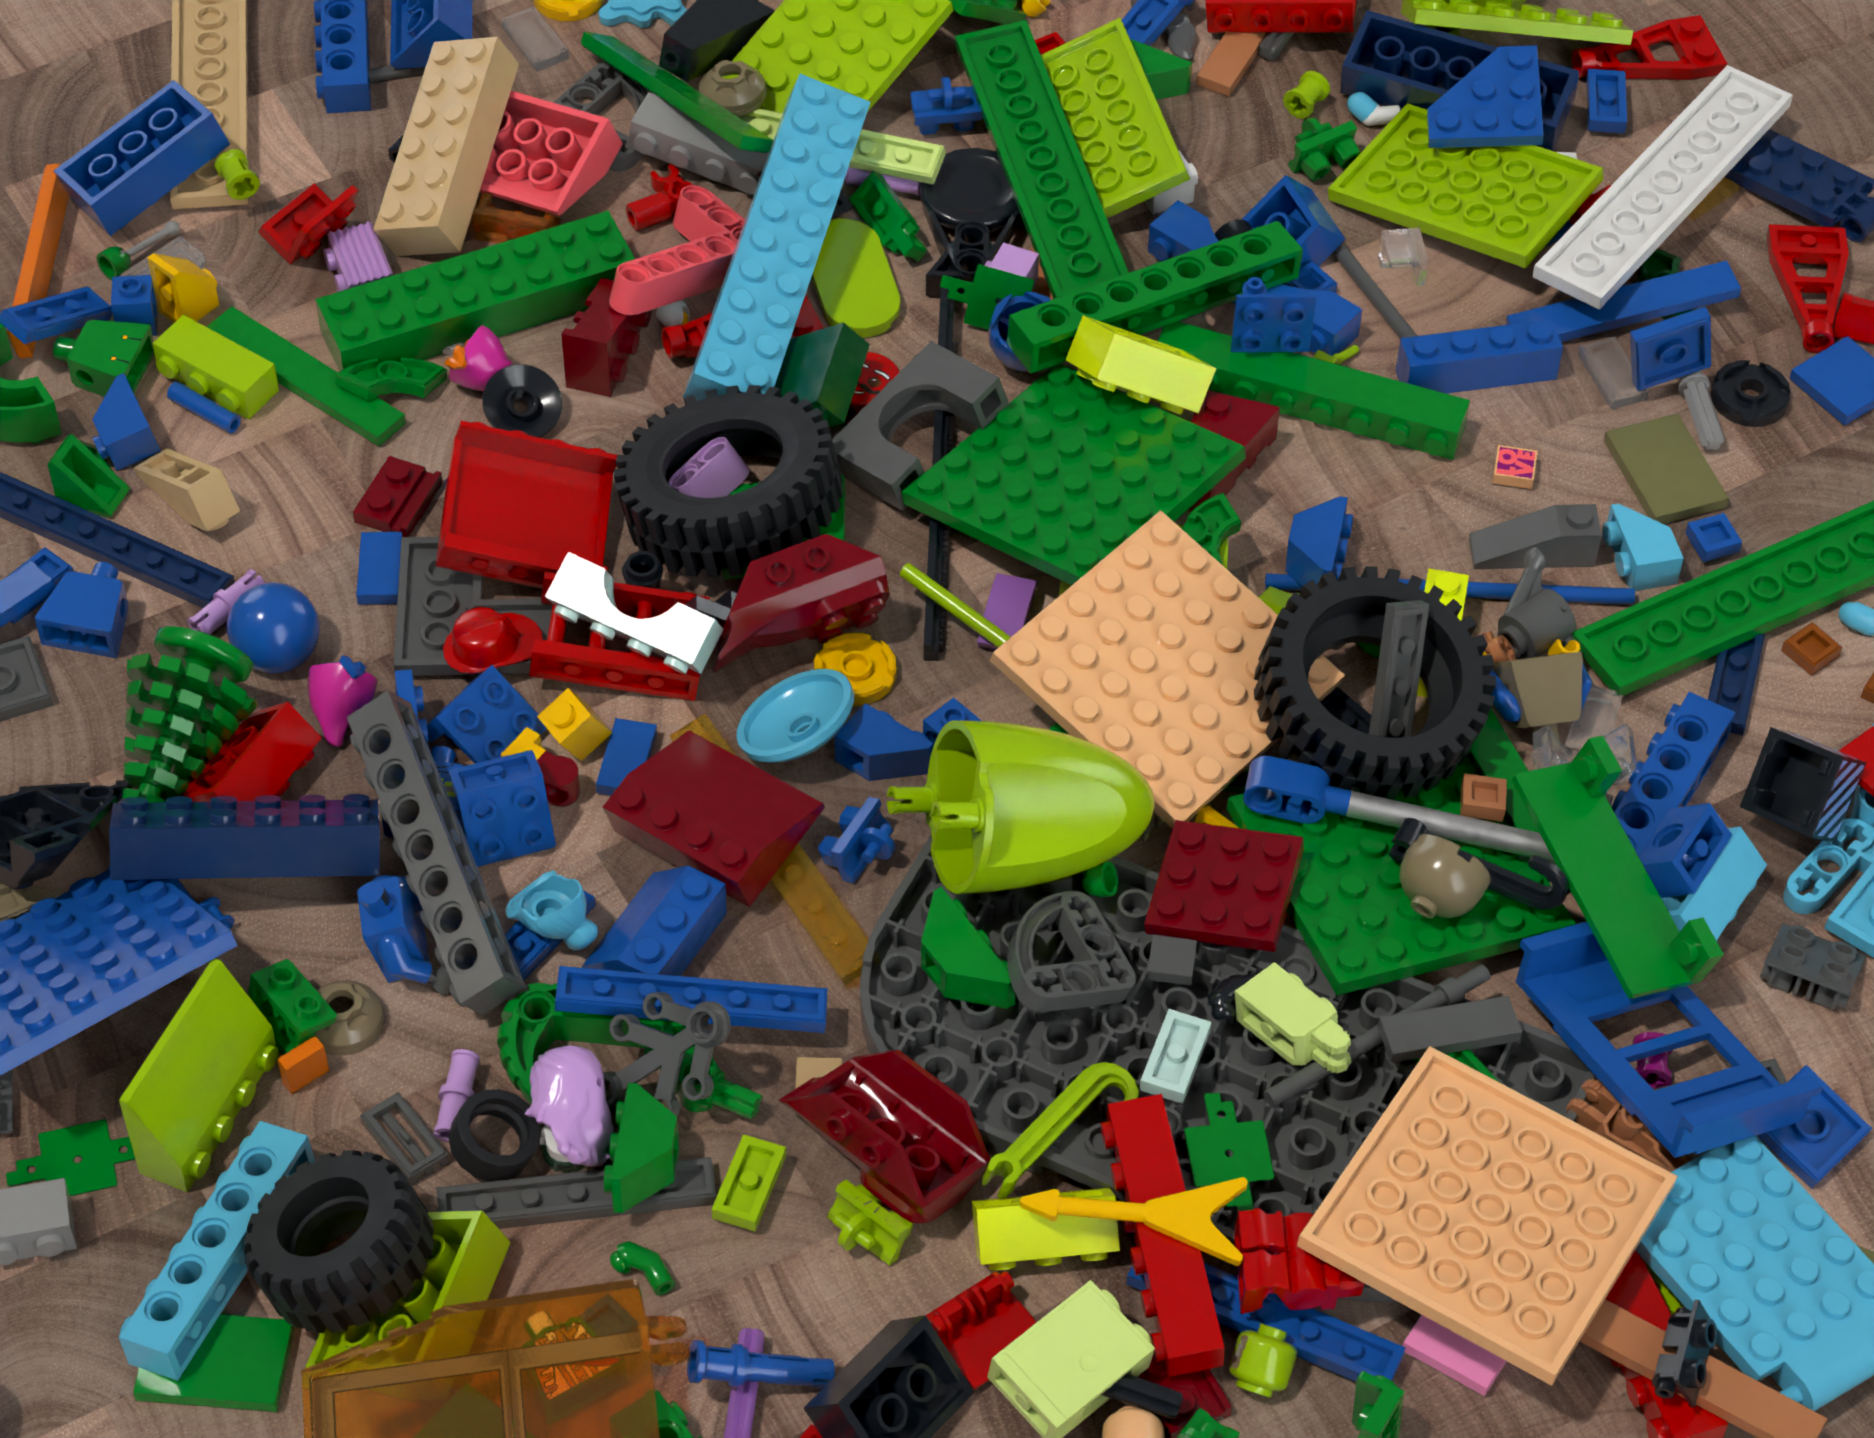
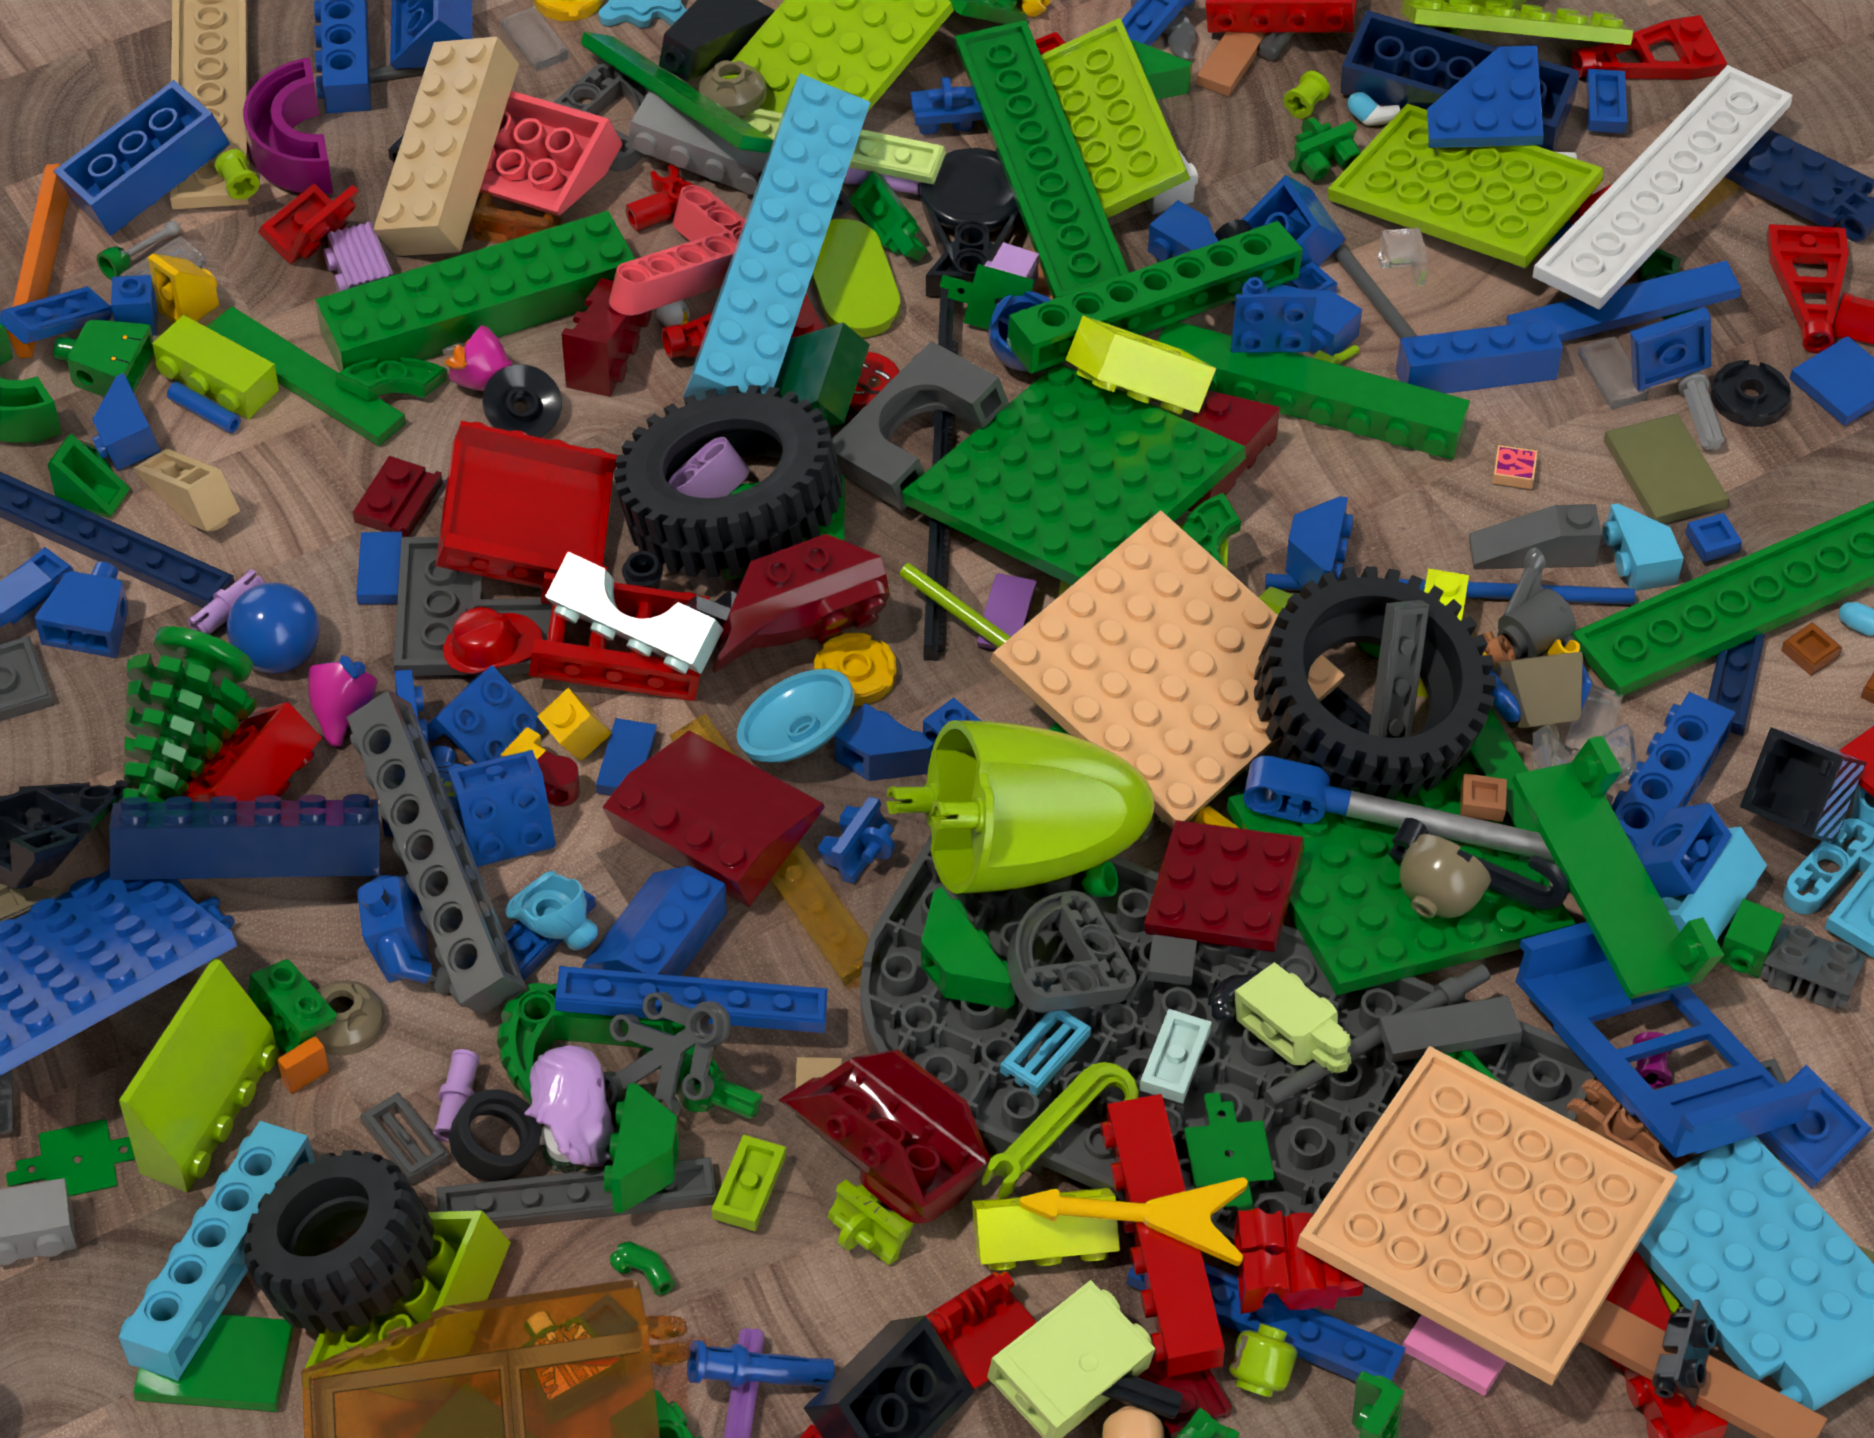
none -> magenta brick [243,57,333,194]
none -> medium azure tile [1000,1010,1091,1096]
none -> green brick [1718,899,1784,978]

